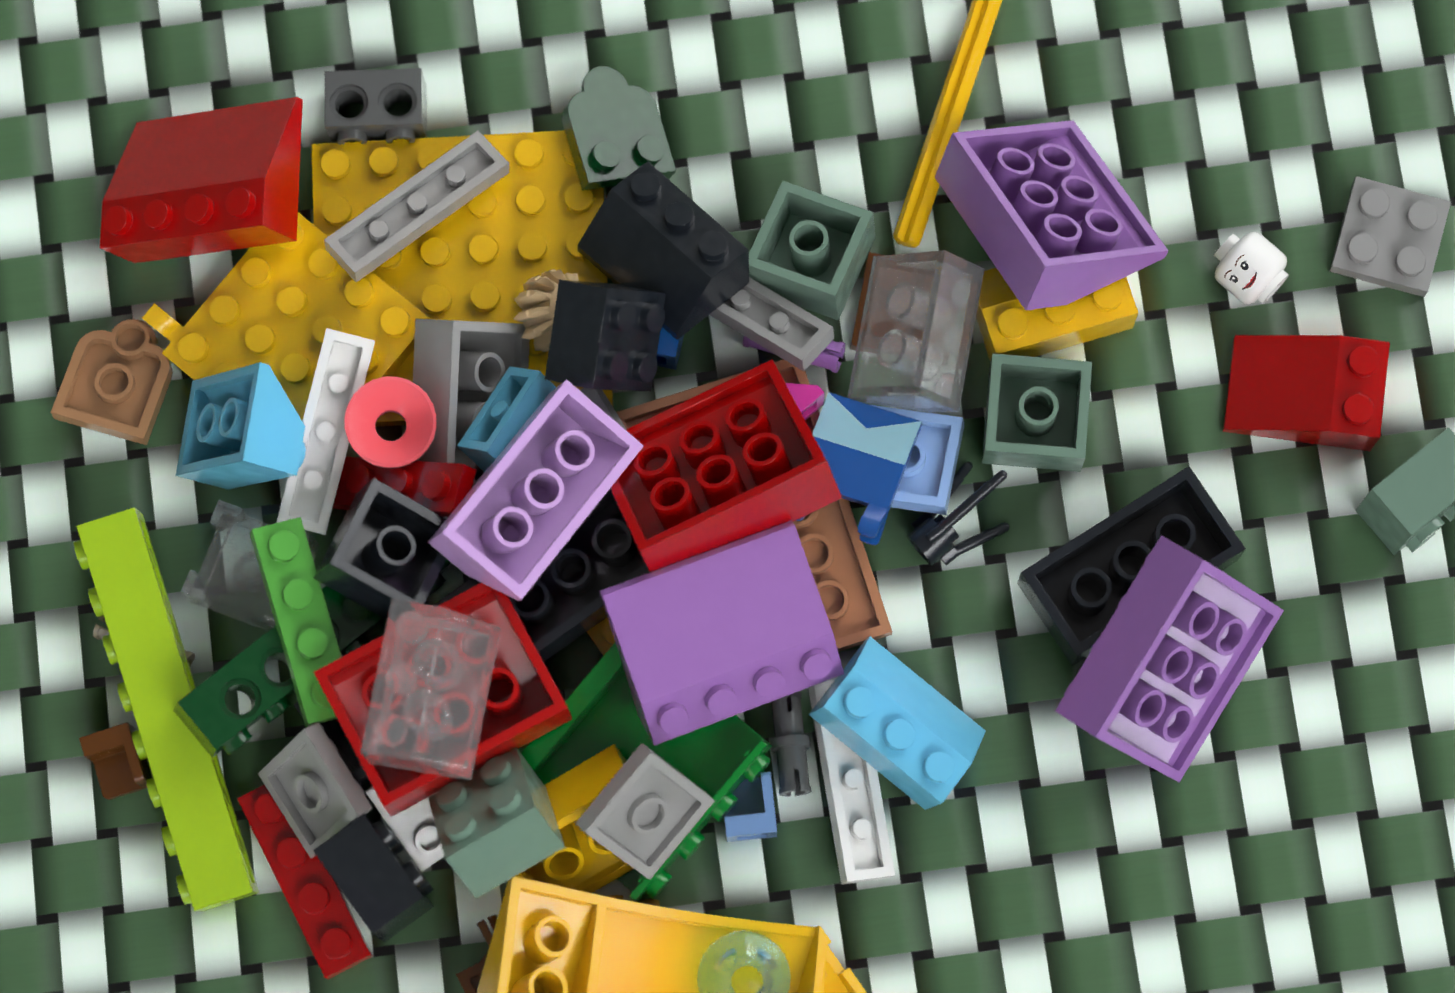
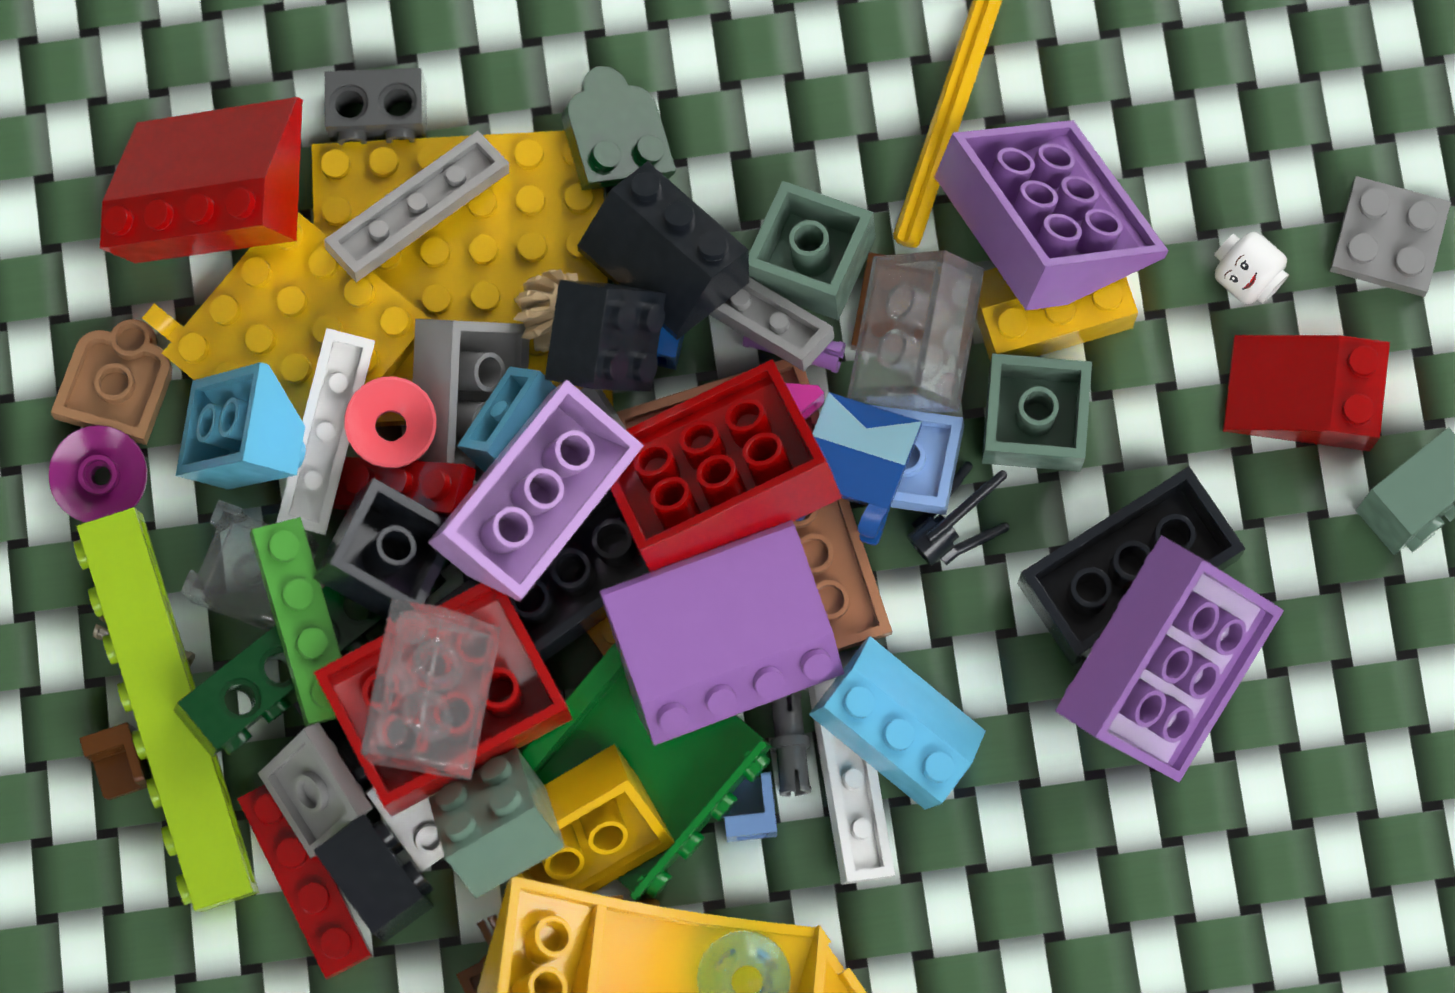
light grey plate [576,743,715,880] -> none
none -> magenta dish [48,425,148,523]

